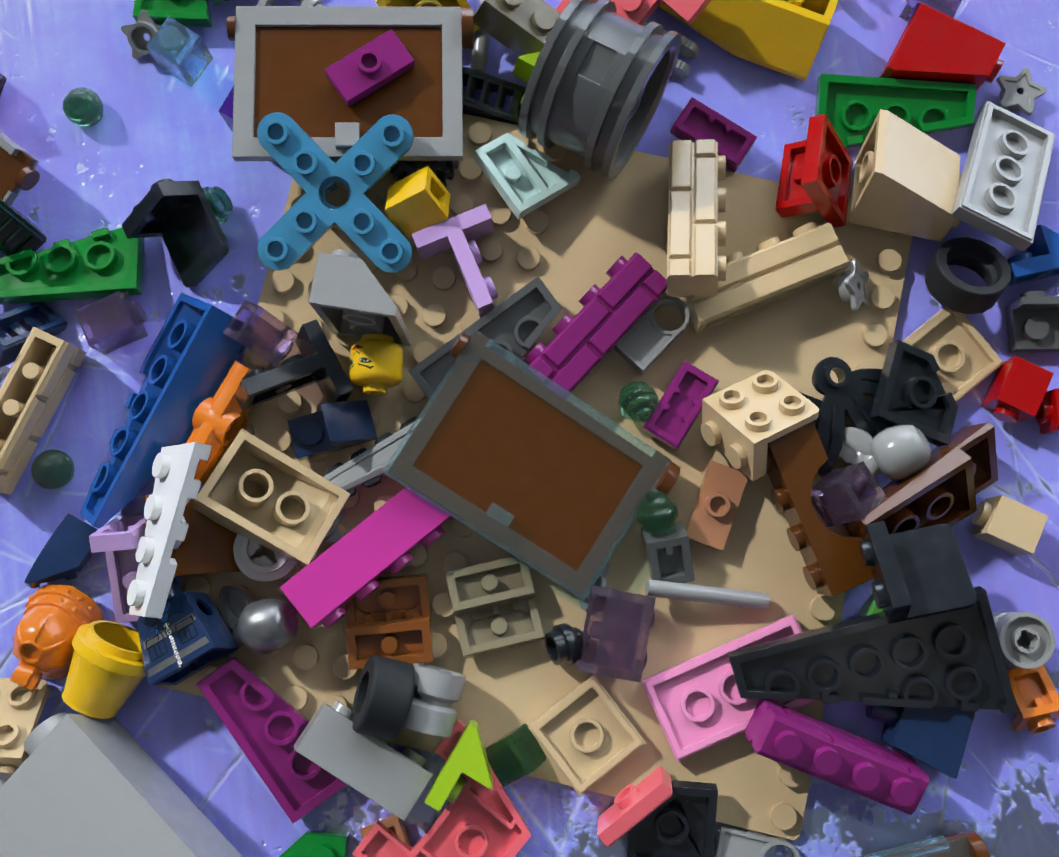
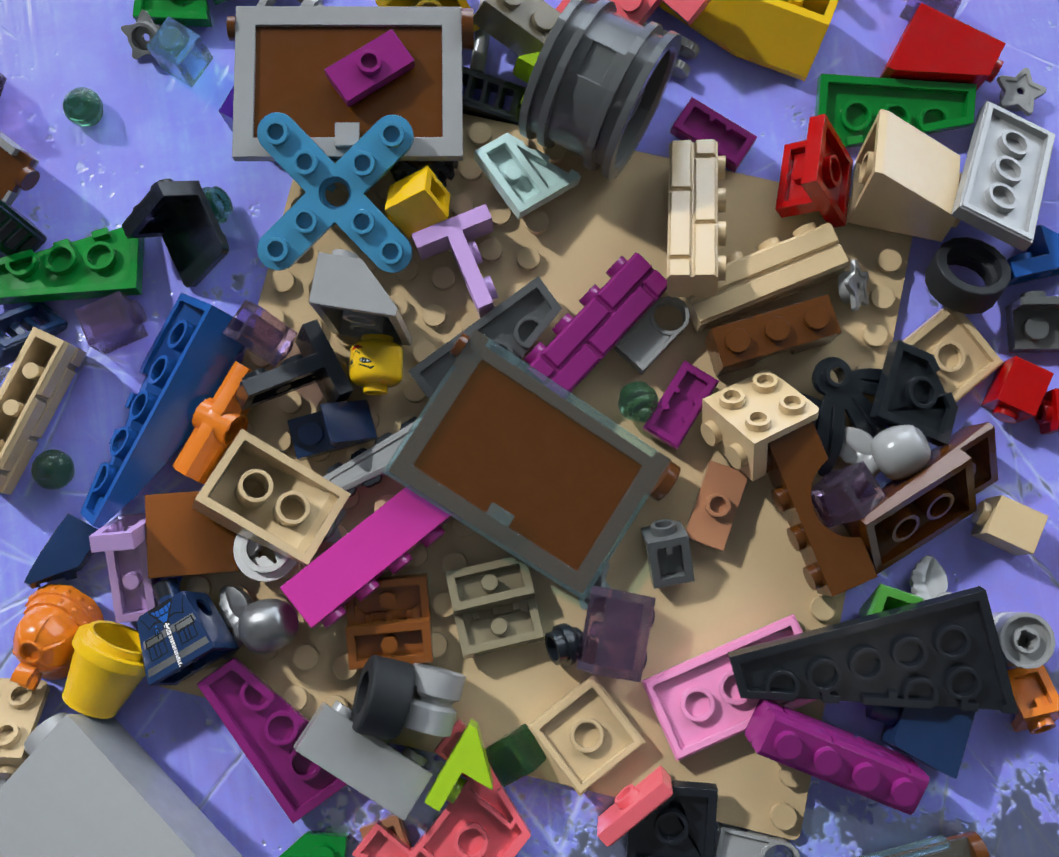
white wing [127,442,212,619] -> none
clear green plate [636,488,679,534] -> none
light grey bar [645,579,770,610] -> none
black bracket [858,521,977,624] -> none
none -> reddish brown arch [704,294,842,377]

